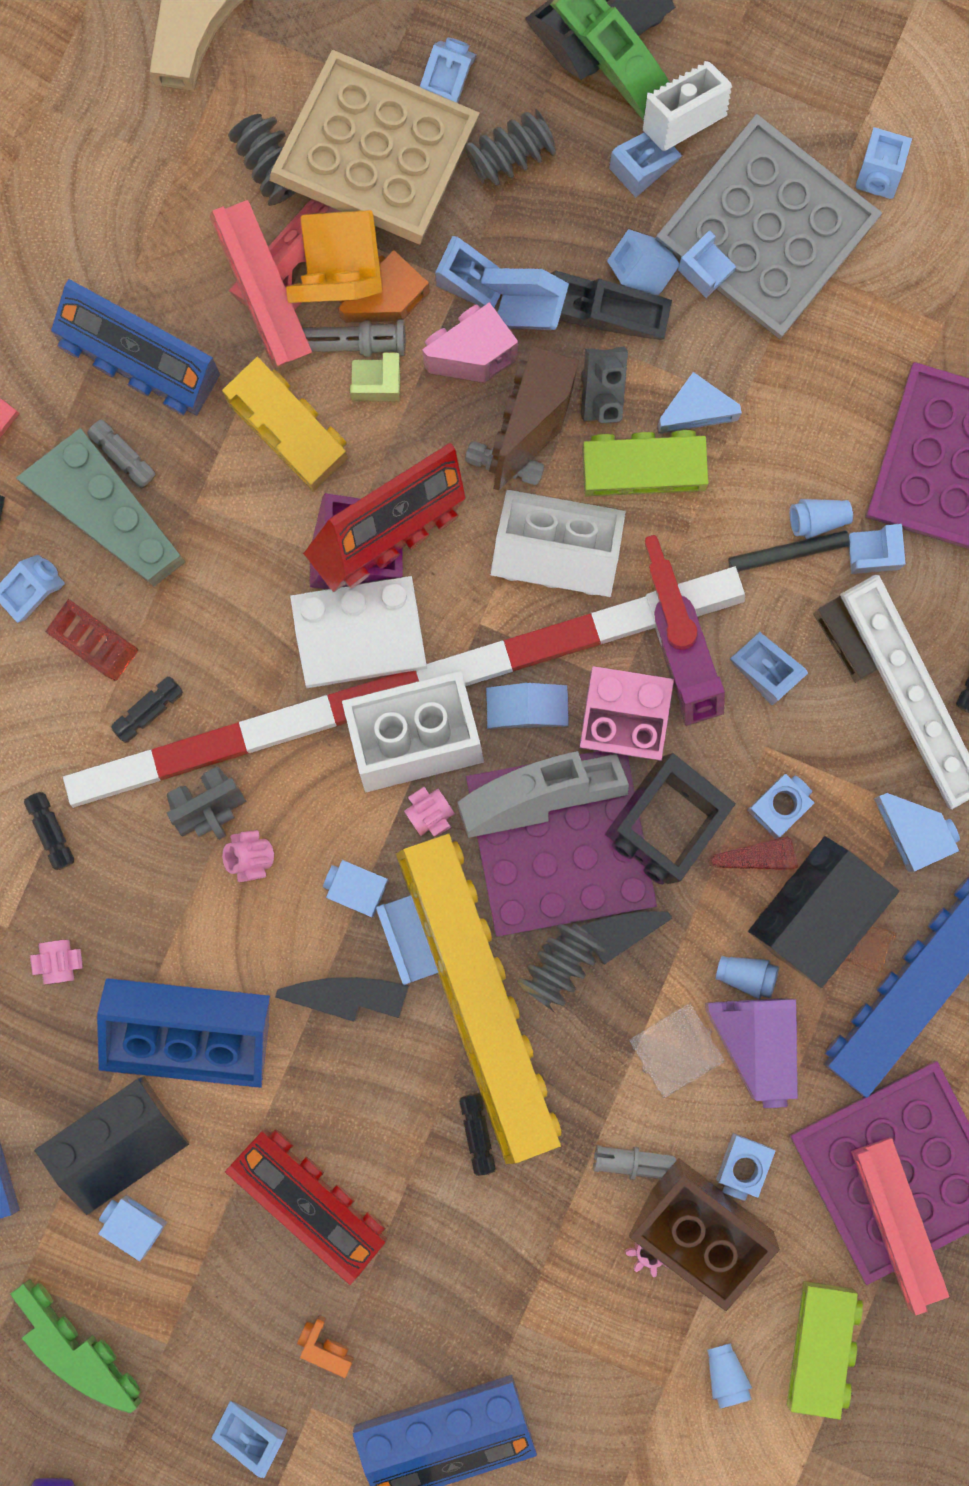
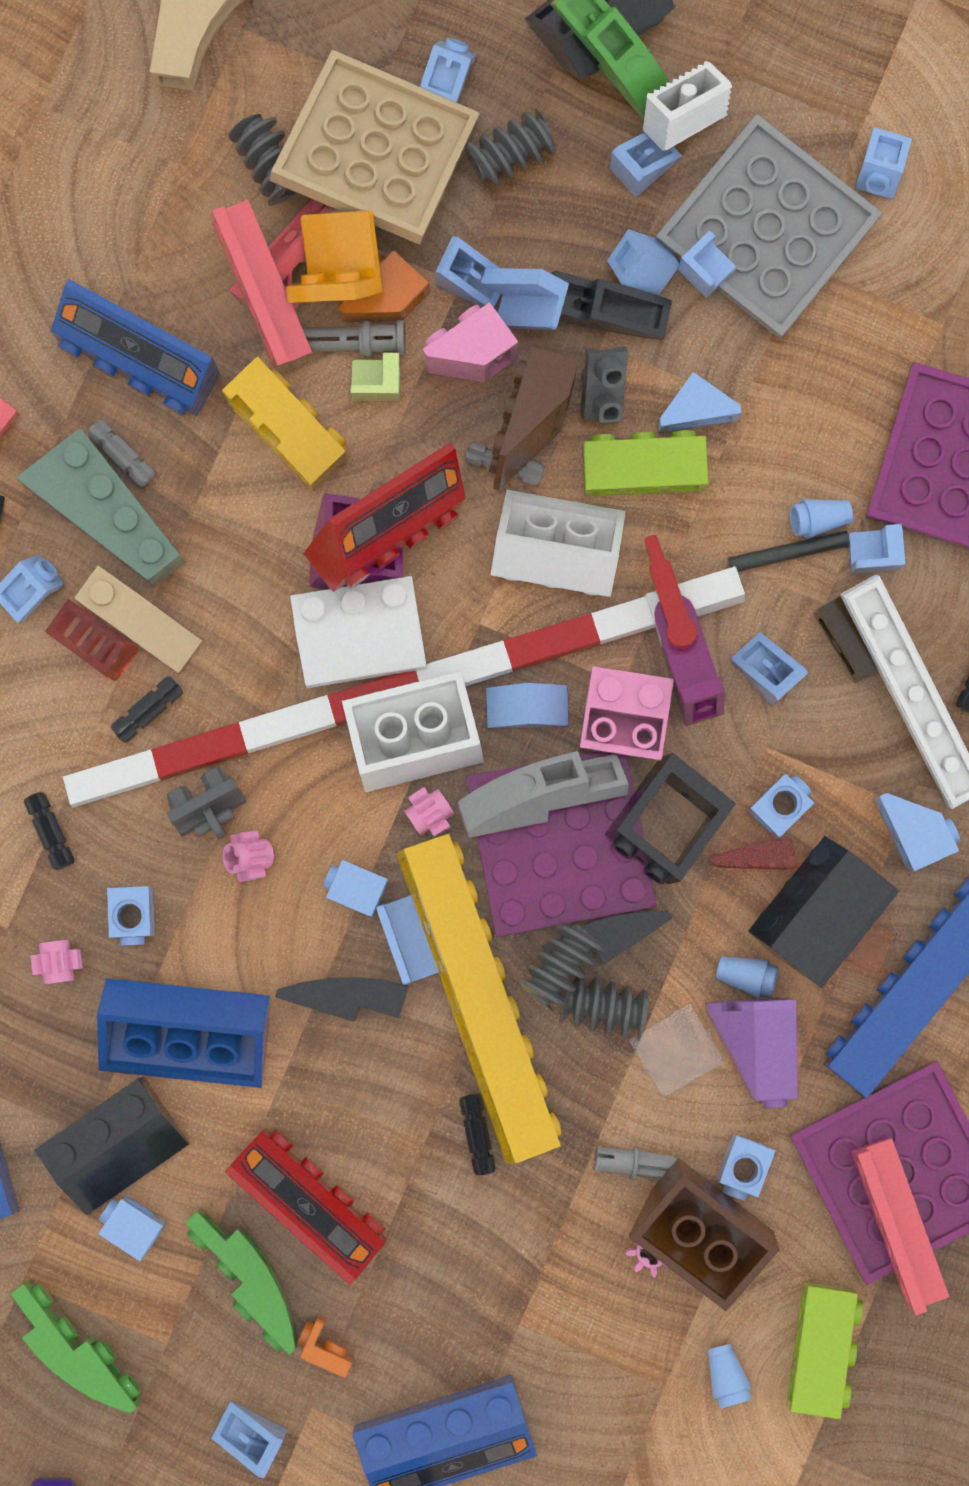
none -> tan slope [74,566,203,674]
none -> light blue brick [107,886,155,946]
none -> bright green slope [185,1208,298,1355]
none -> dark grey piece [559,977,649,1042]

